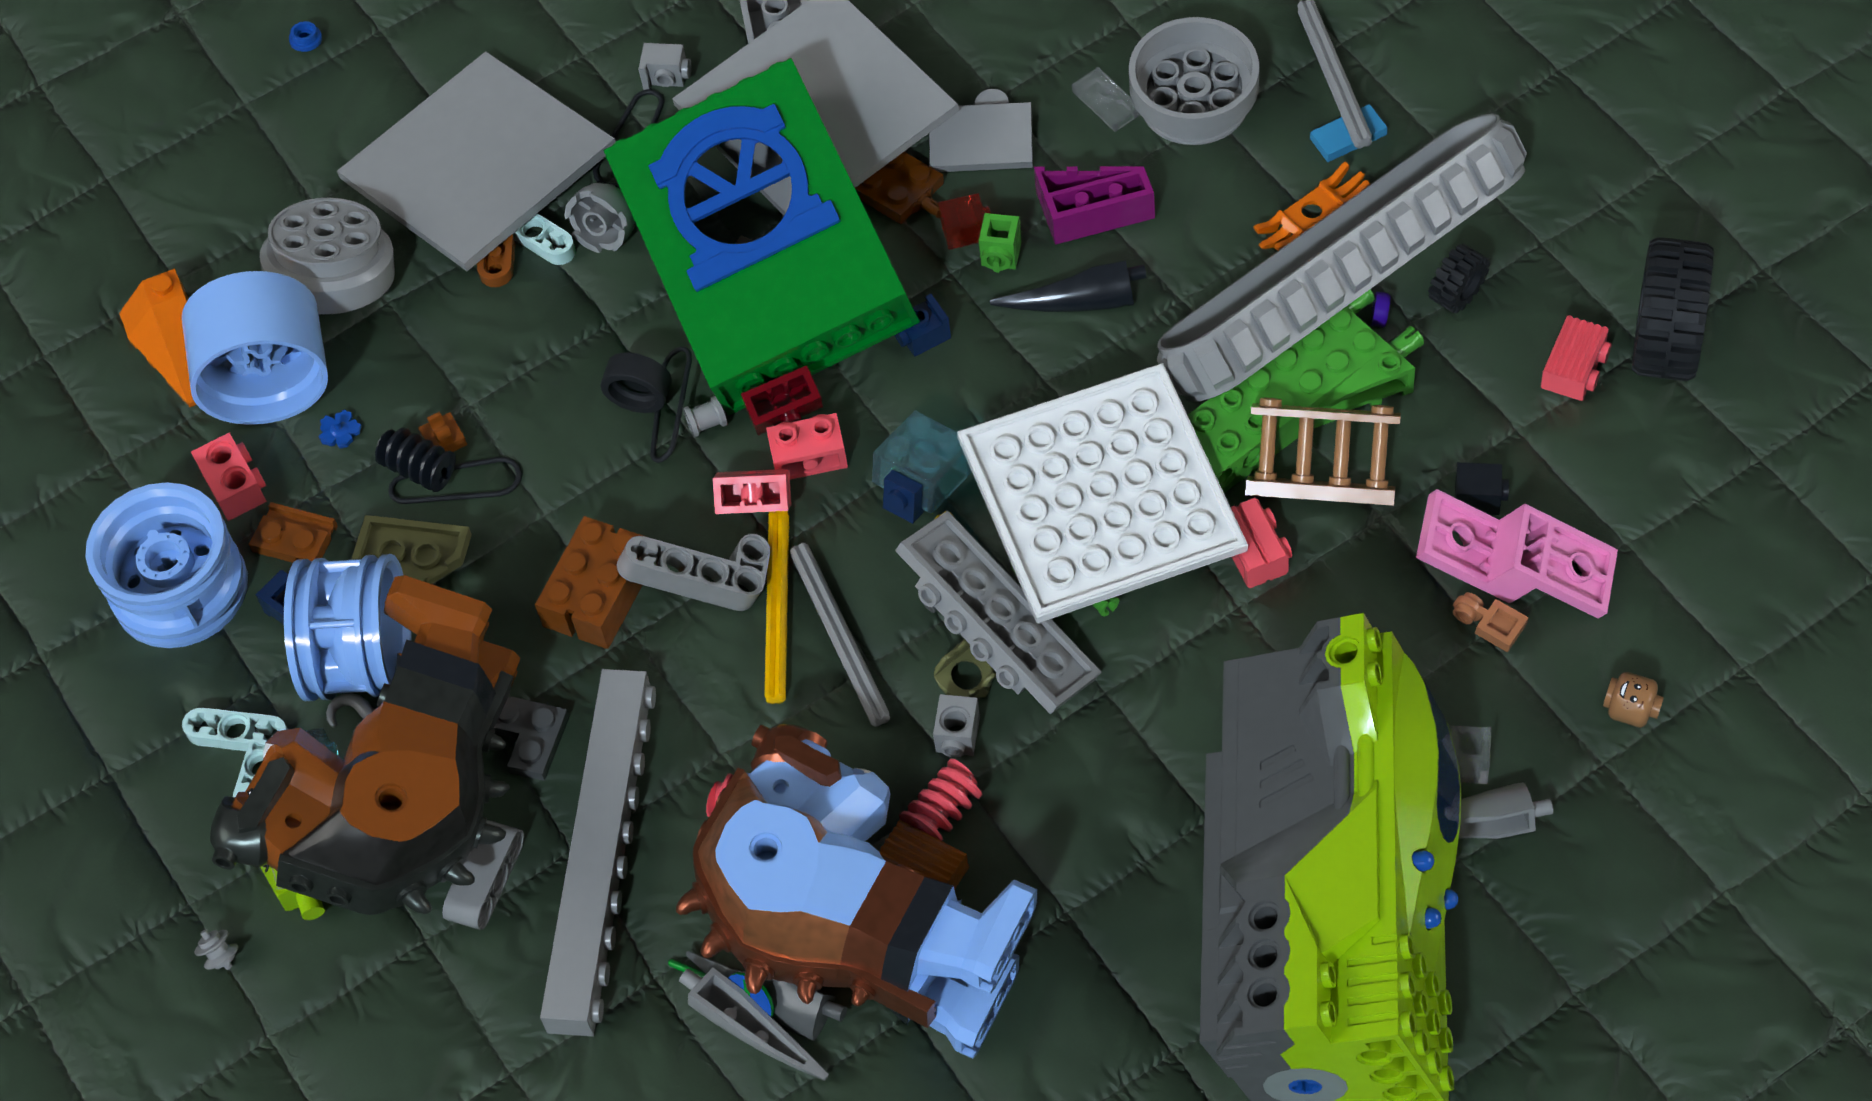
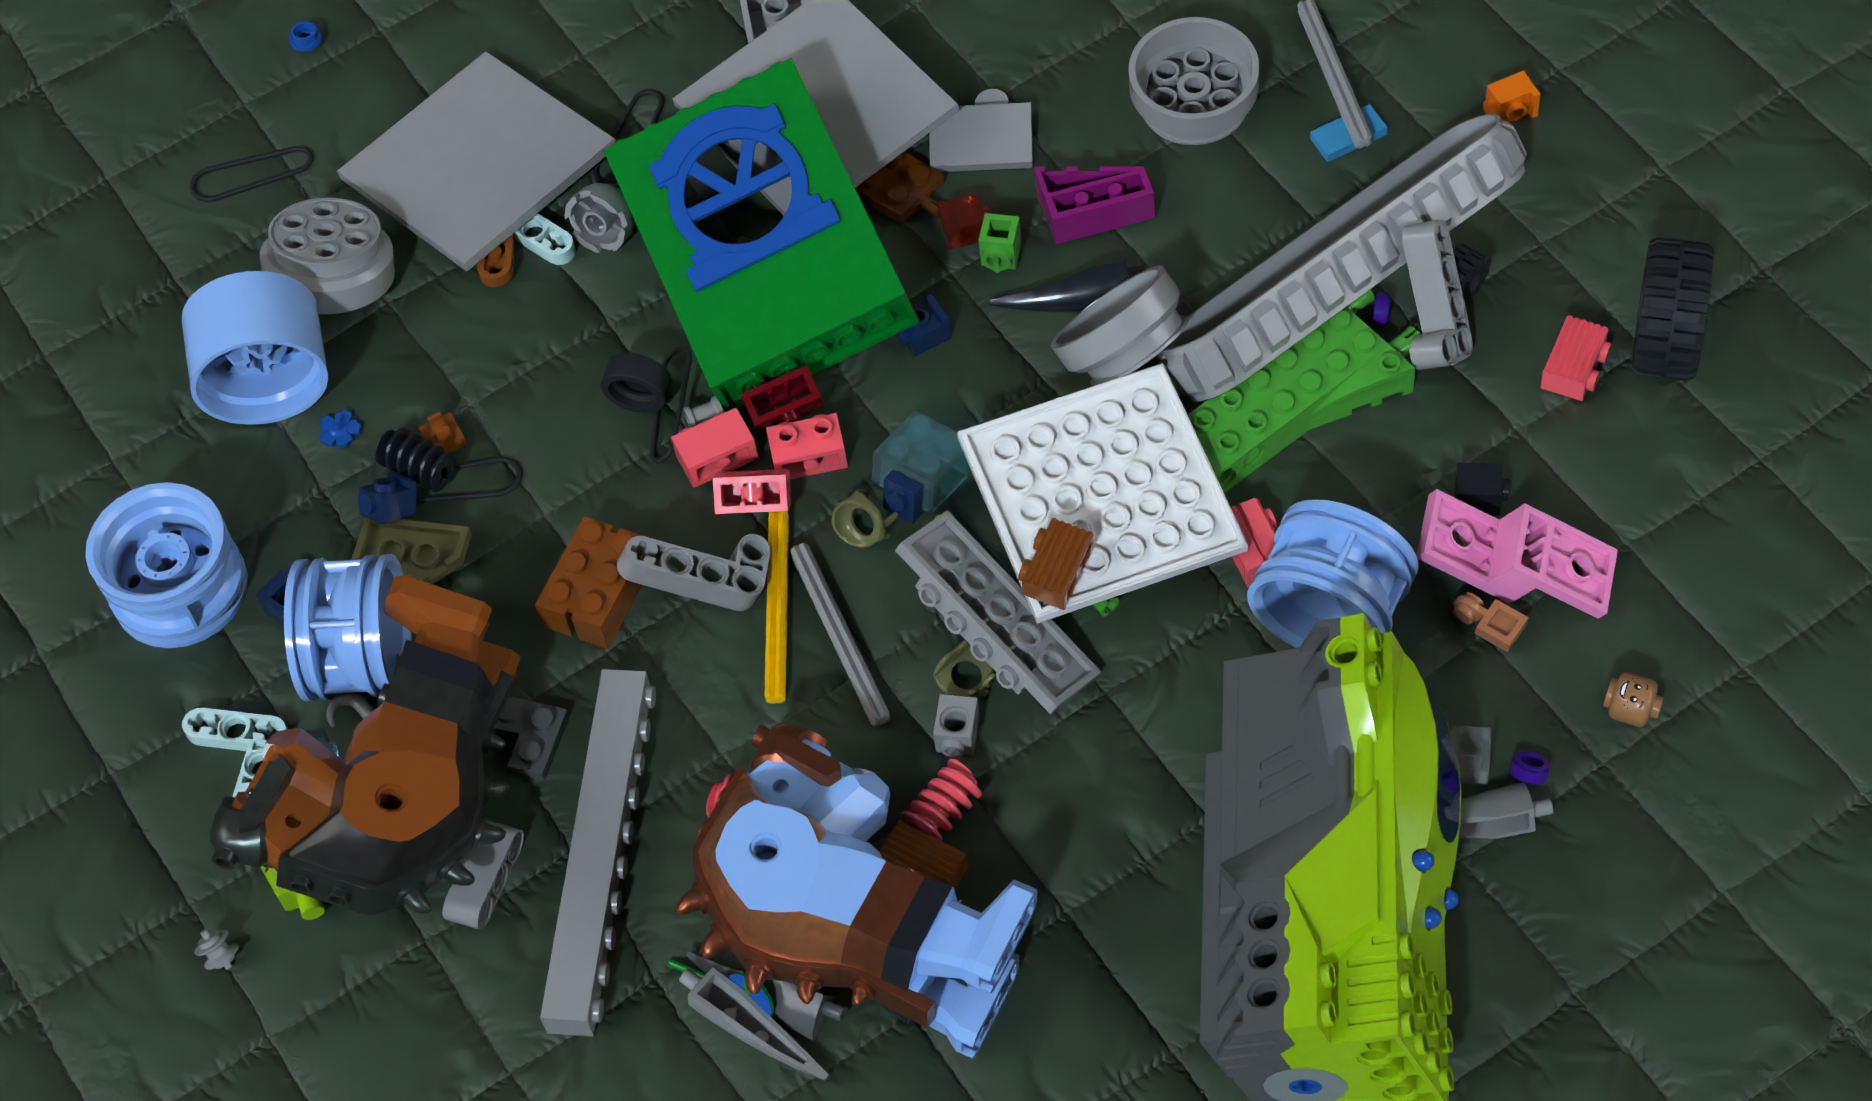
orange wedge [119,269,197,407] -> none
coral brick [191,432,267,521] -> none
dark orange plate [249,502,338,563] -> none
light grey brick [638,43,691,90] -> none
clear plate [1072,67,1140,132] -> none
medium nougat fence [1245,398,1401,506] -> none
orange piece [1253,162,1371,251] -> none
none -> black piece [190,146,313,202]
none -> dark blue brick [358,471,416,524]
none -> coral brick [671,408,759,488]
none -> olive piece [831,489,898,548]
none -> dark orange brick [1018,518,1094,610]
none -> light grey wheel [1051,265,1188,386]
none -> light blue wheel [1247,500,1419,648]
none -> light grey beam [1402,220,1473,370]
none -> orange brick [1483,70,1541,122]
none -> dark purple tile [1509,751,1551,785]

